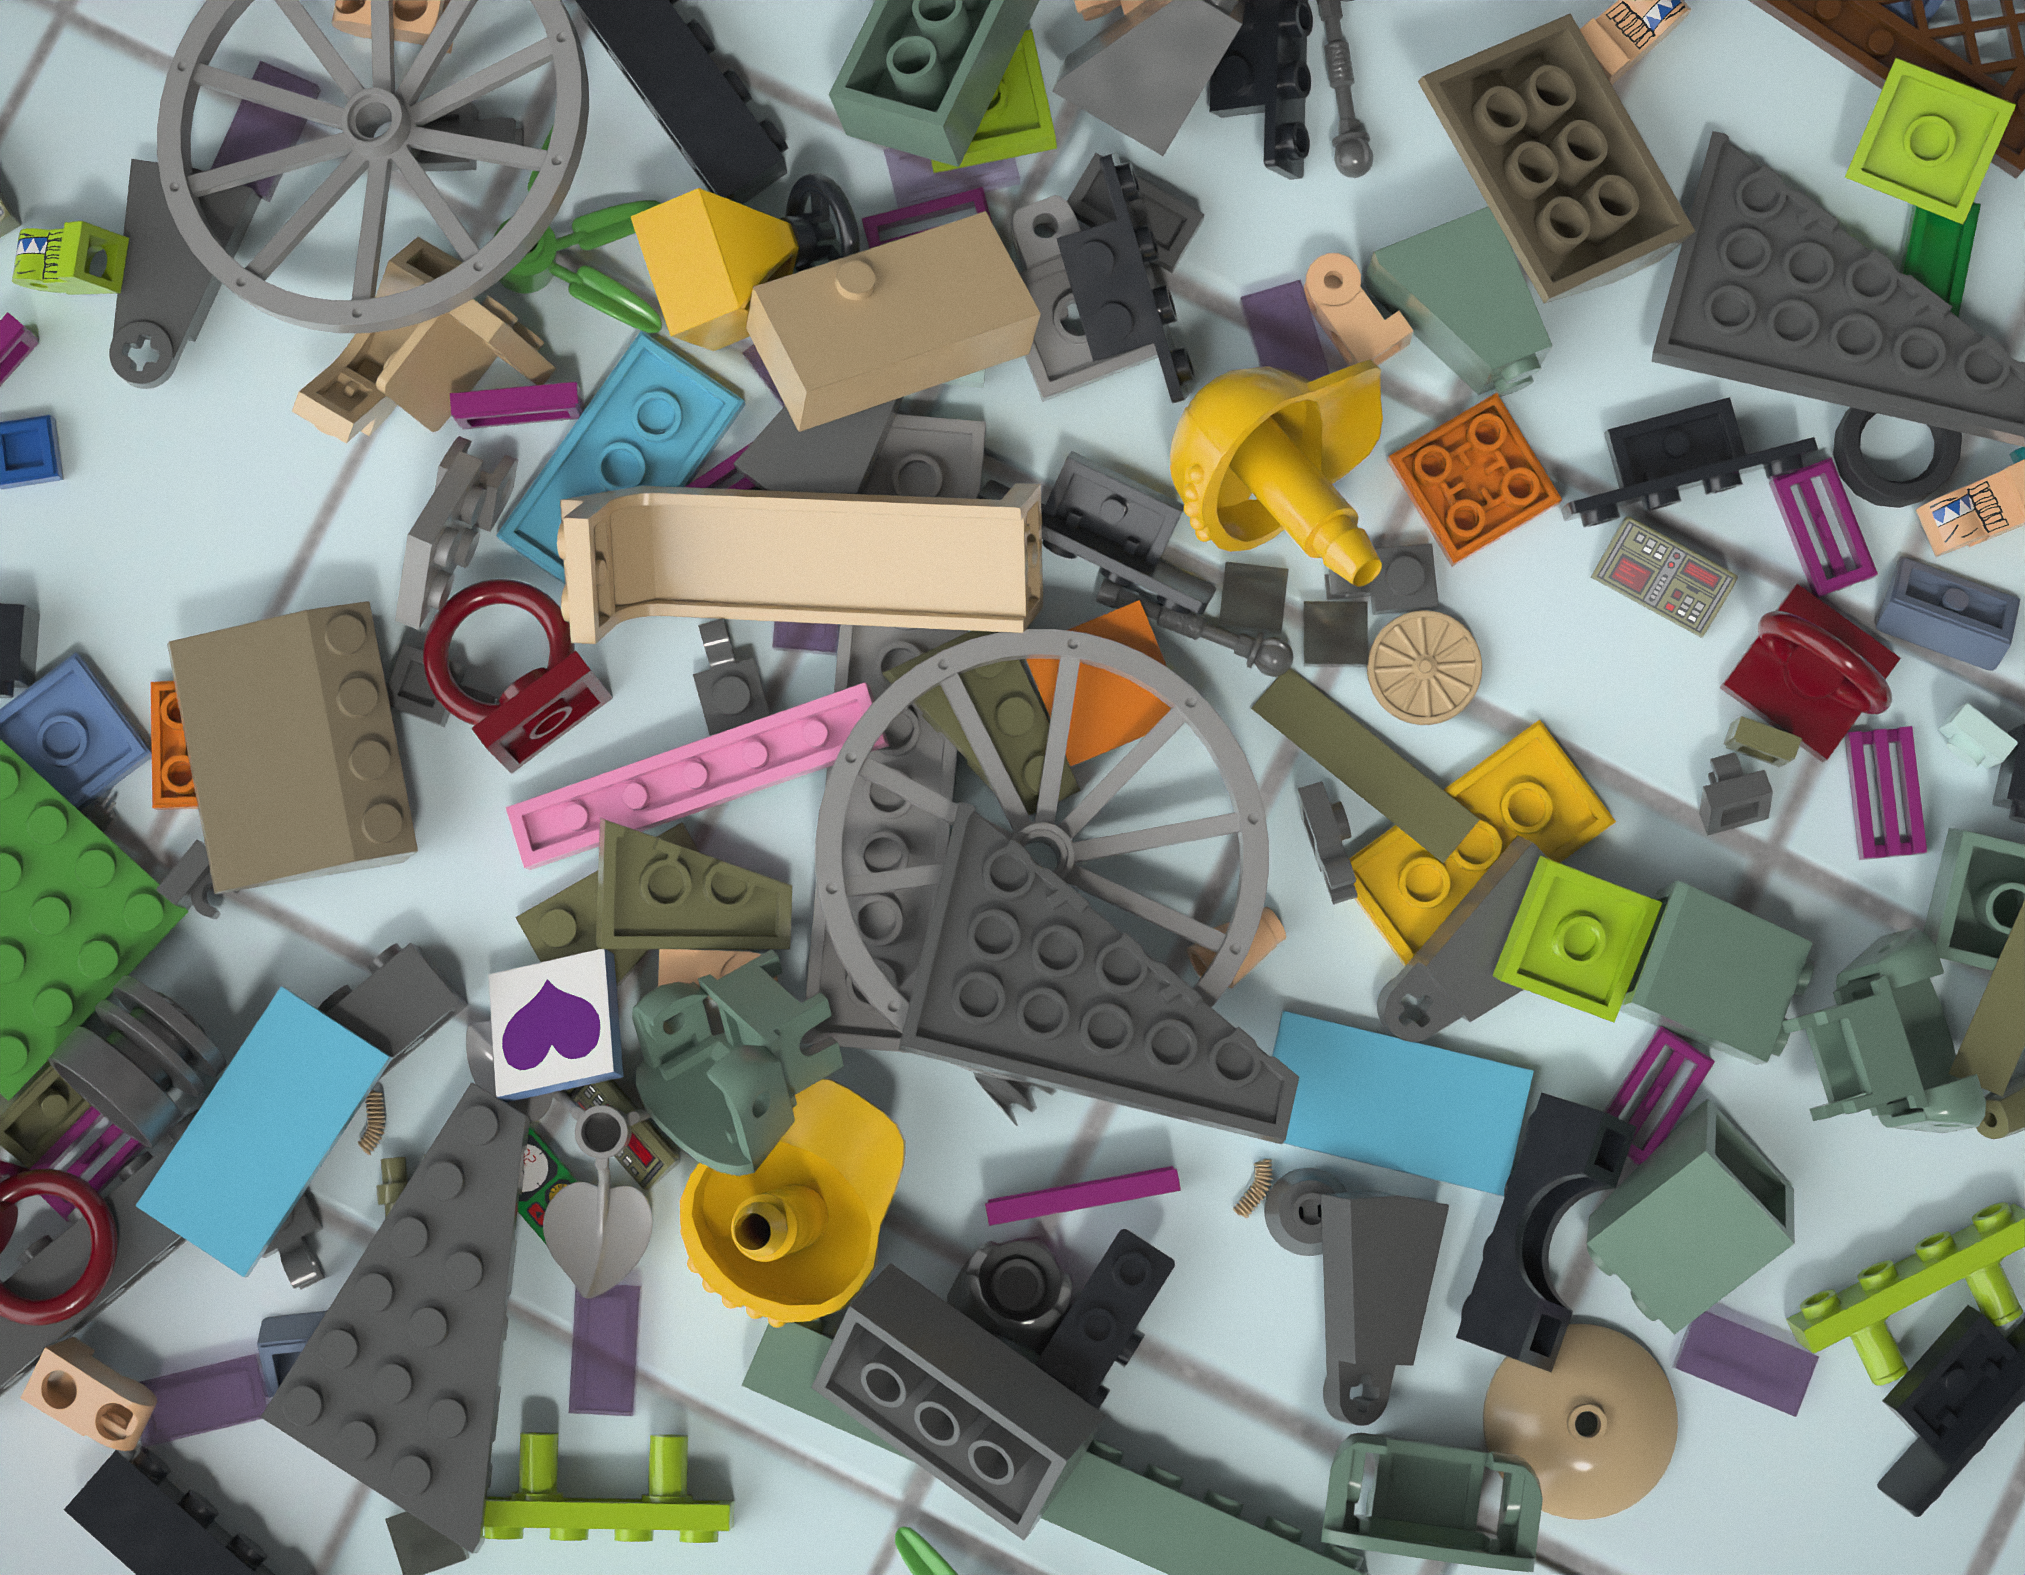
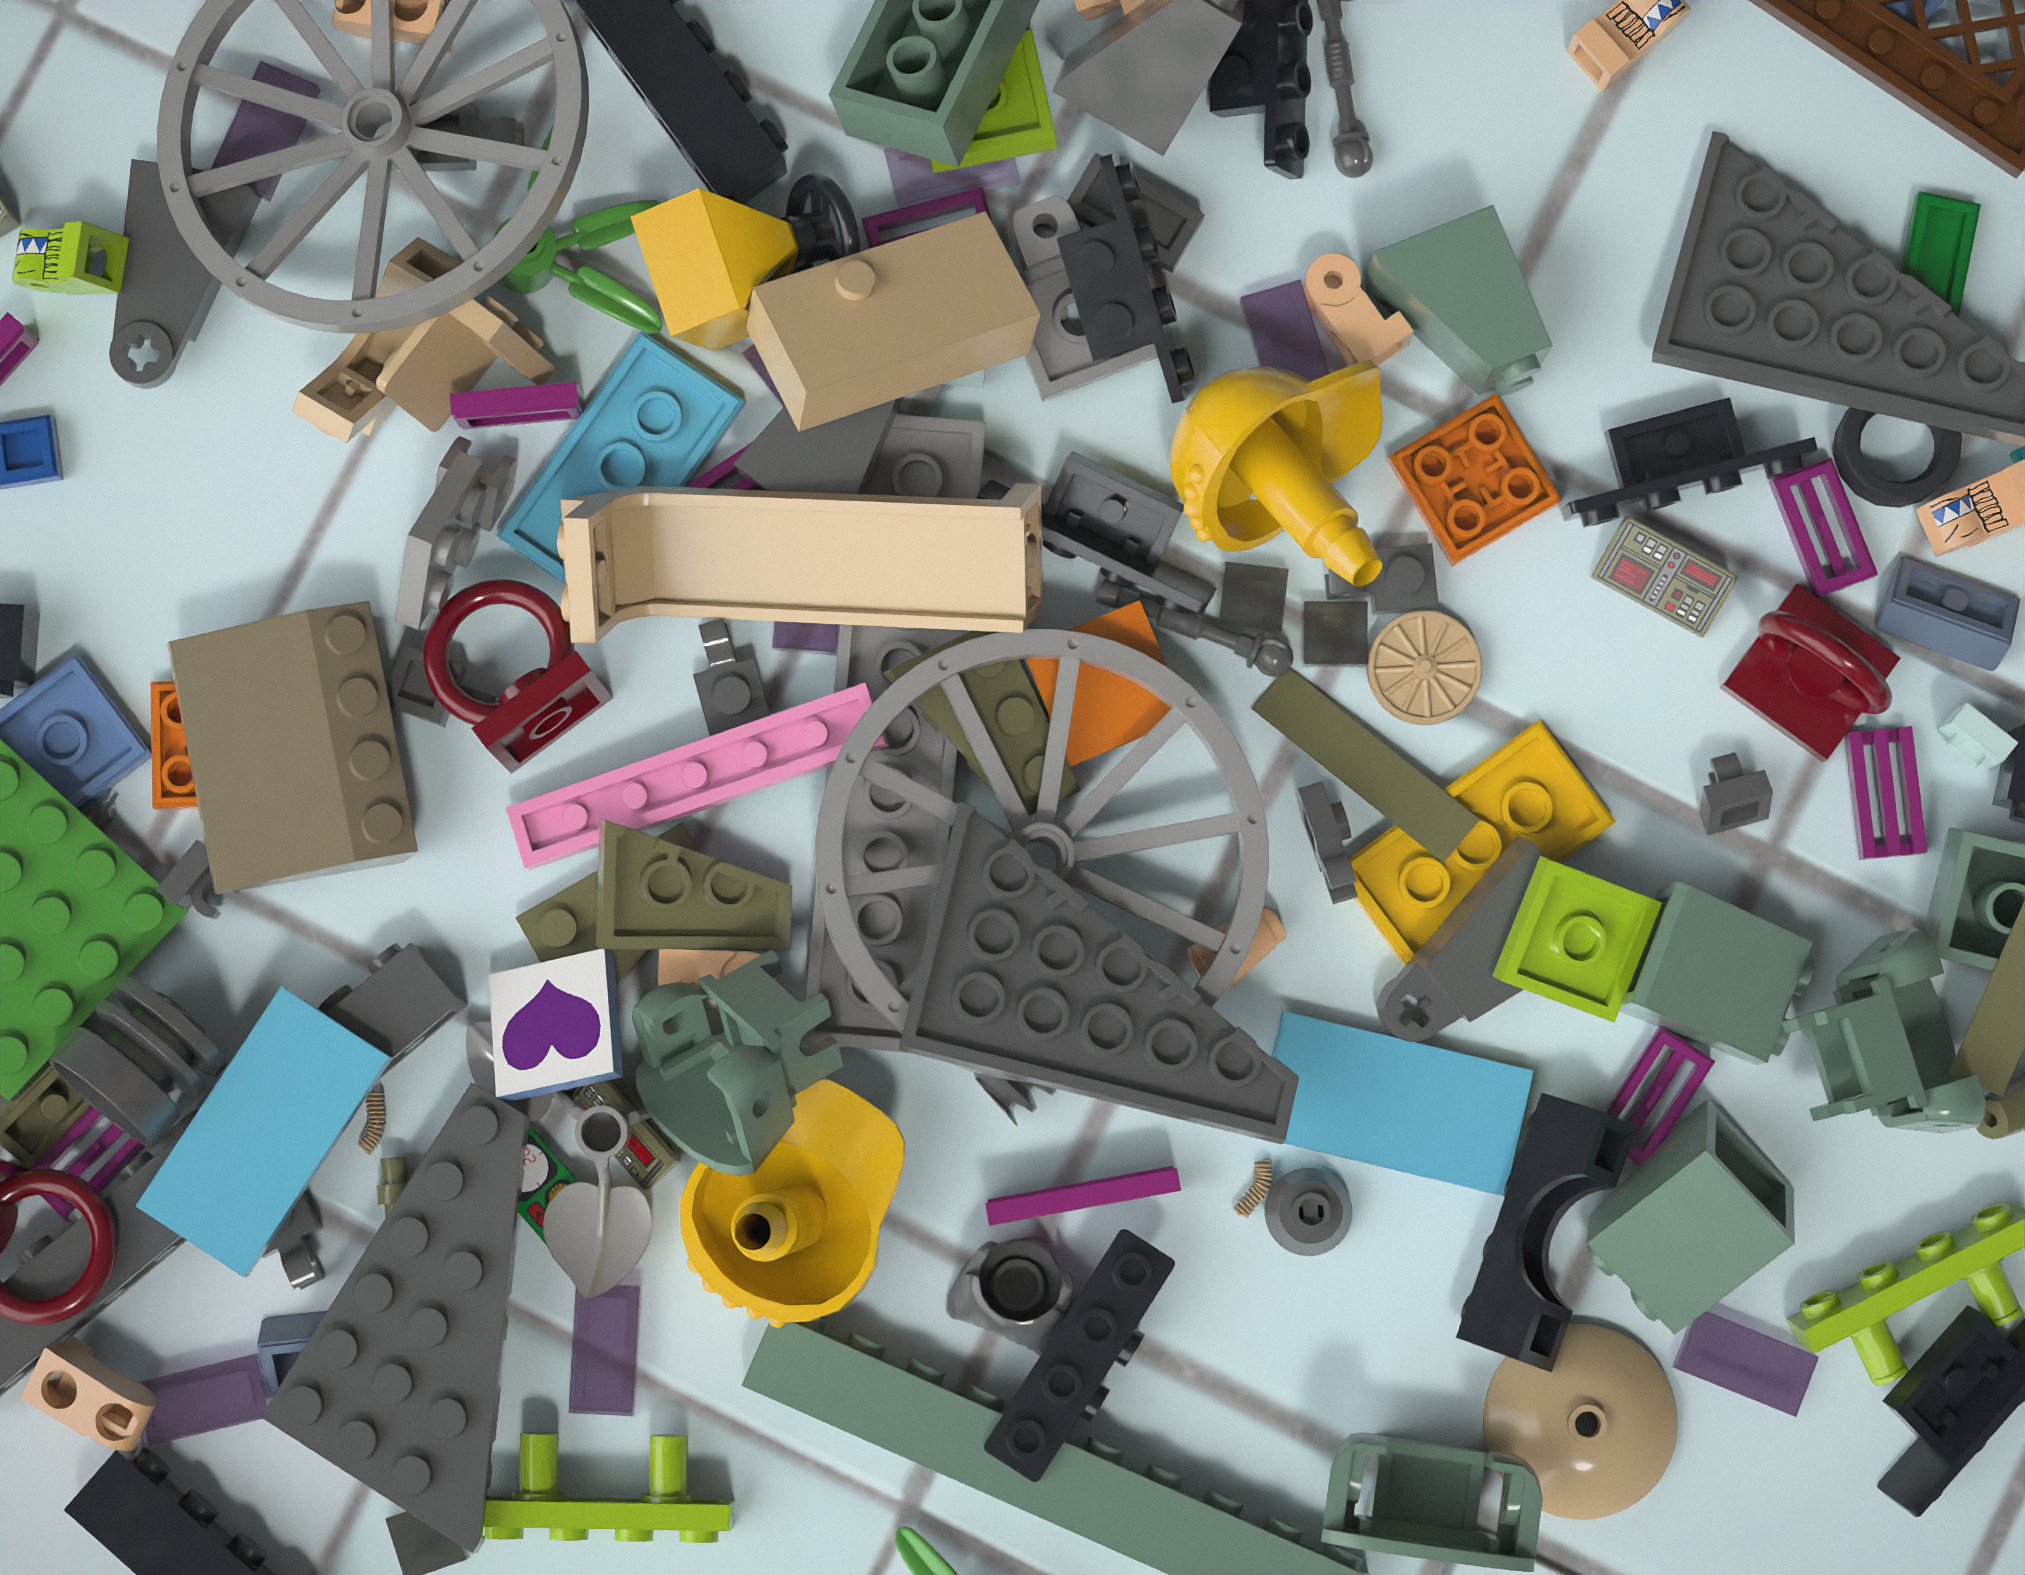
dark grey slope [811,1263,1106,1541] -> none
dark grey piece [1321,1190,1449,1426] -> none
dark tan slope [1418,13,1695,304] -> none
olive tile [1723,716,1802,767] -> none
lime plate [1845,57,2016,224] -> none

